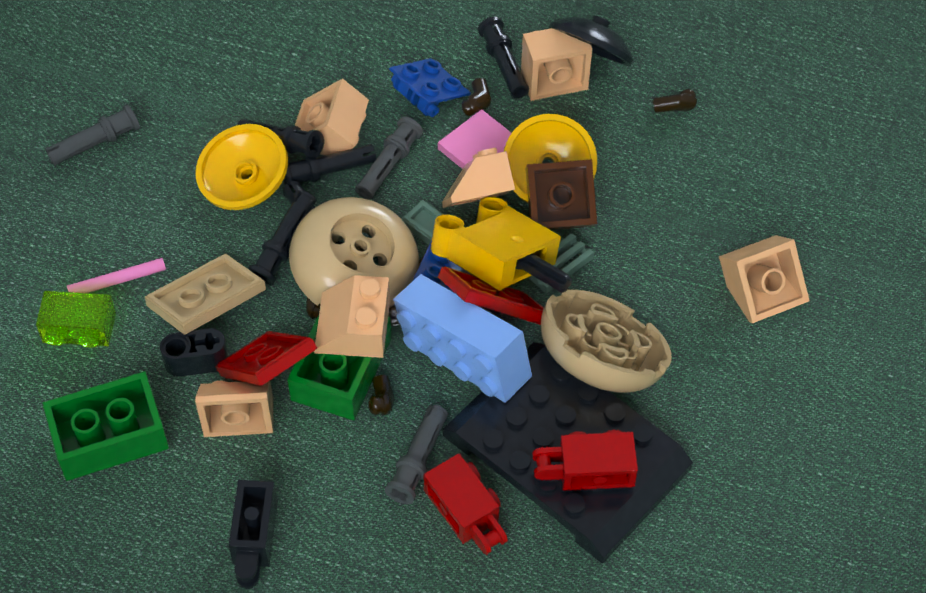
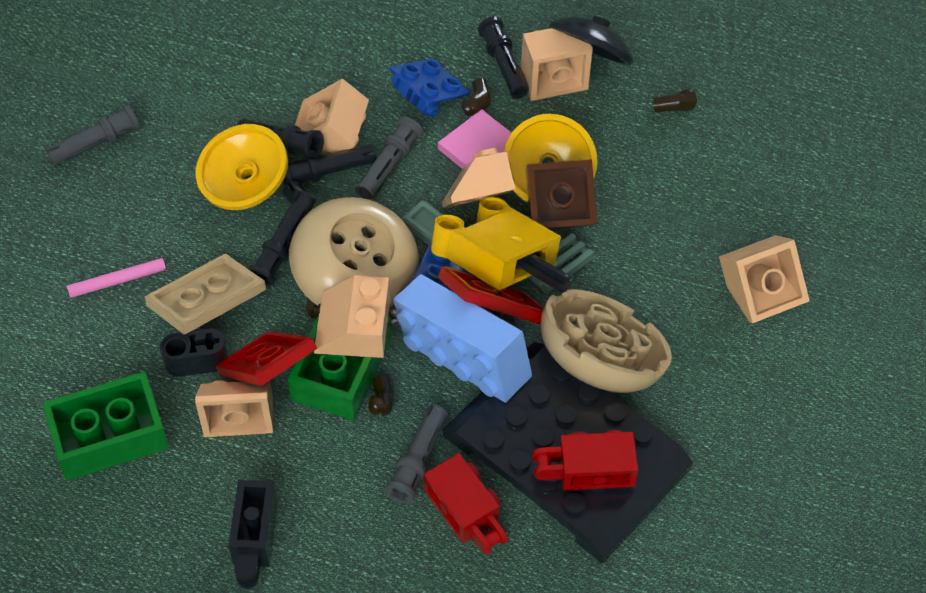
clear neon green brick [36,291,116,348] -> none

